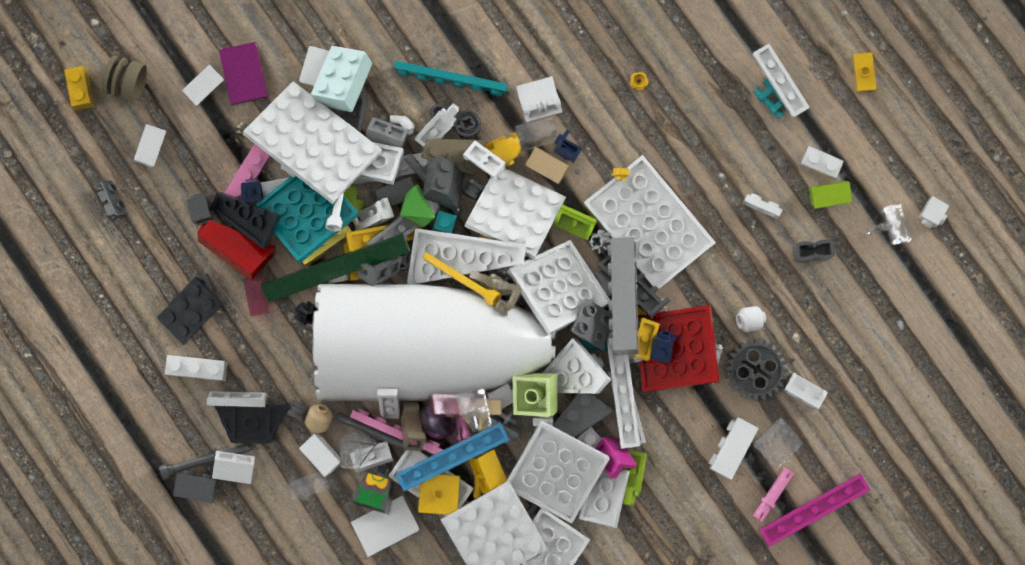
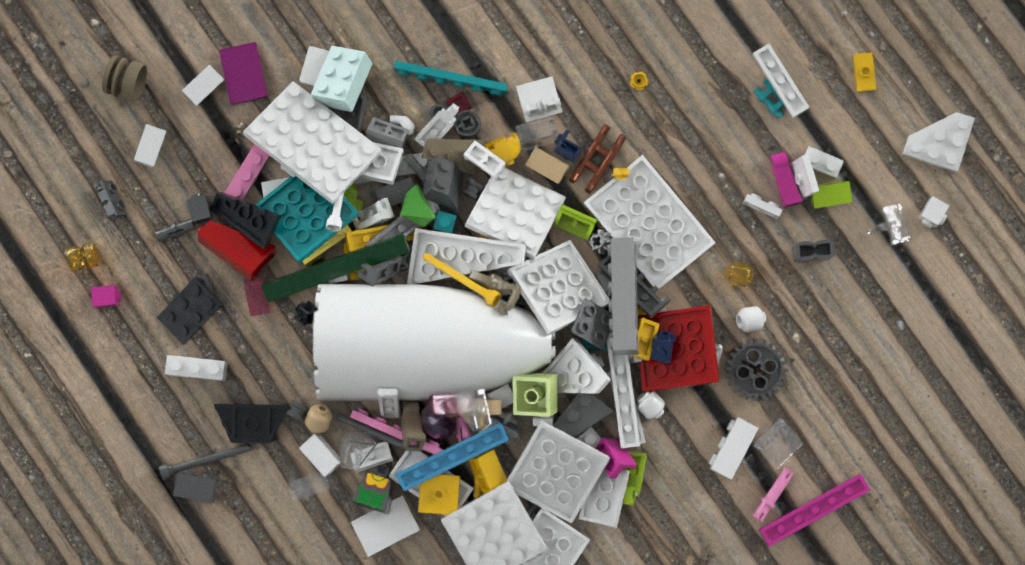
yellow brick [64,66,95,111] -> none
white tile [207,391,267,407] -> none
white hinge [212,451,255,484] -> none
dark blue bracket [241,179,262,202] -> none
white hinge [783,372,827,410] -> none
none -> clear yellow wheel [66,242,99,272]
none -> dark pink brick [91,285,122,308]
none -> dark grey pin [155,218,196,243]
none -> dark red tile [446,91,472,117]
none -> copper piece [569,124,627,194]
none -> white head [636,391,665,419]
none -> clear yellow head [725,261,754,287]
none -> dark pink leg [770,152,803,208]
none -> white plate [789,154,819,200]
none -> white plate [902,112,975,173]

